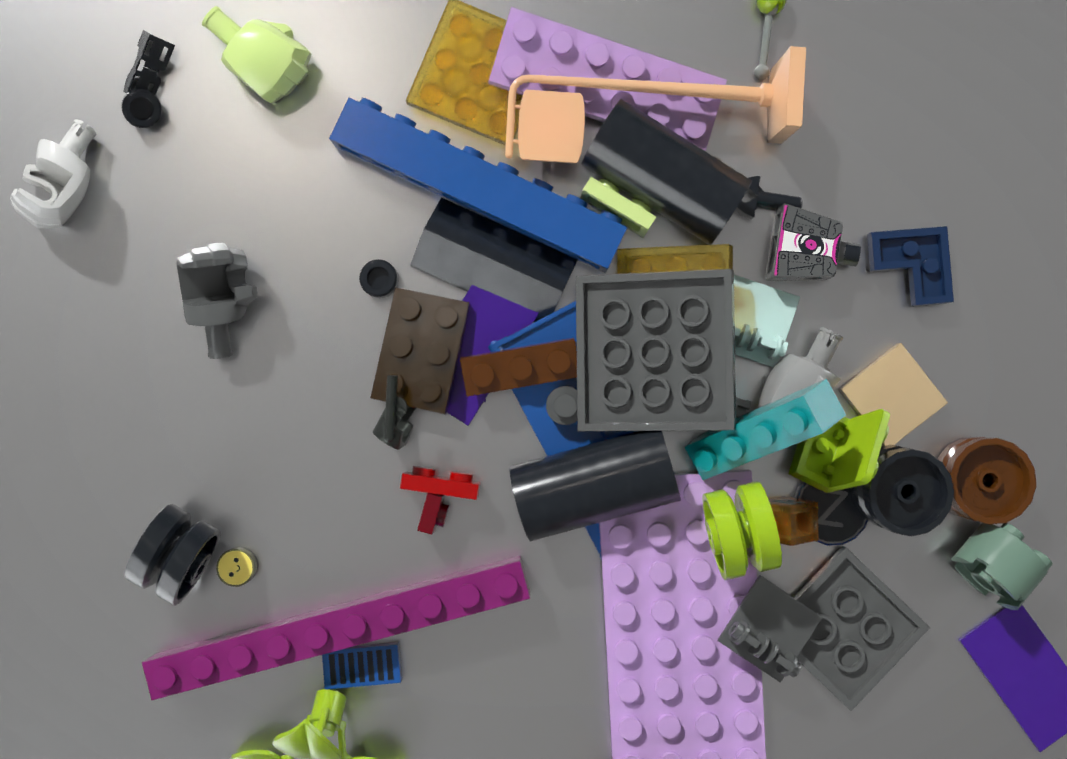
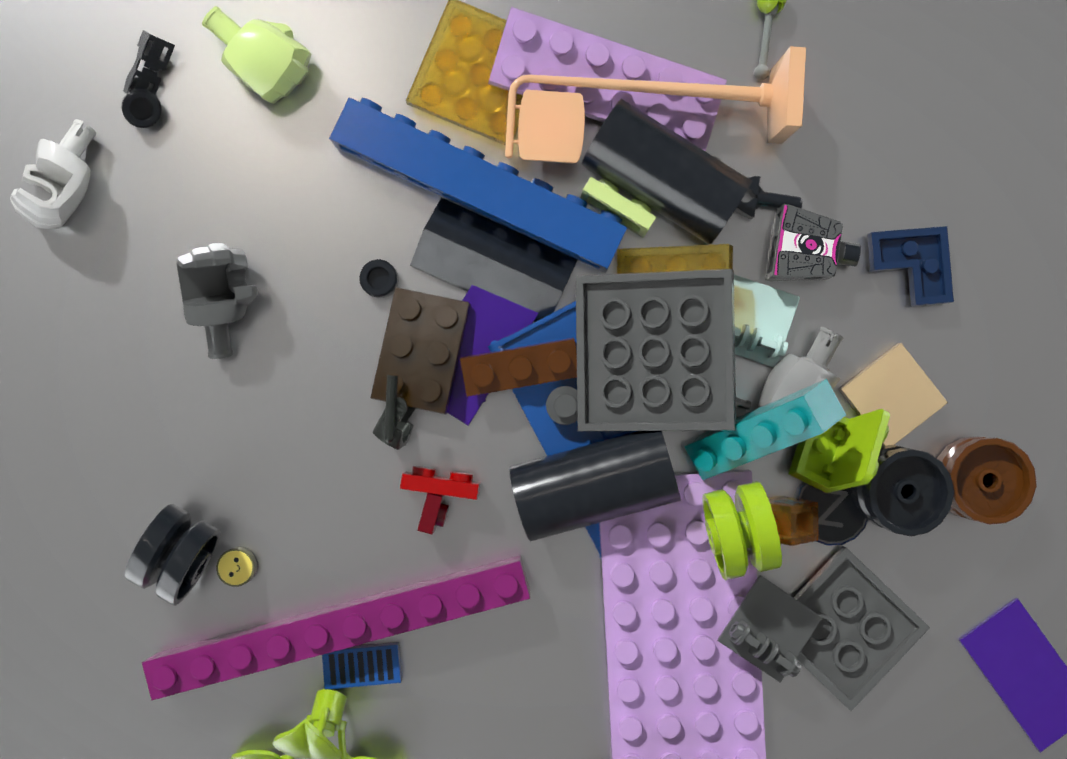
sand green brick [952,523,1053,610] -> none

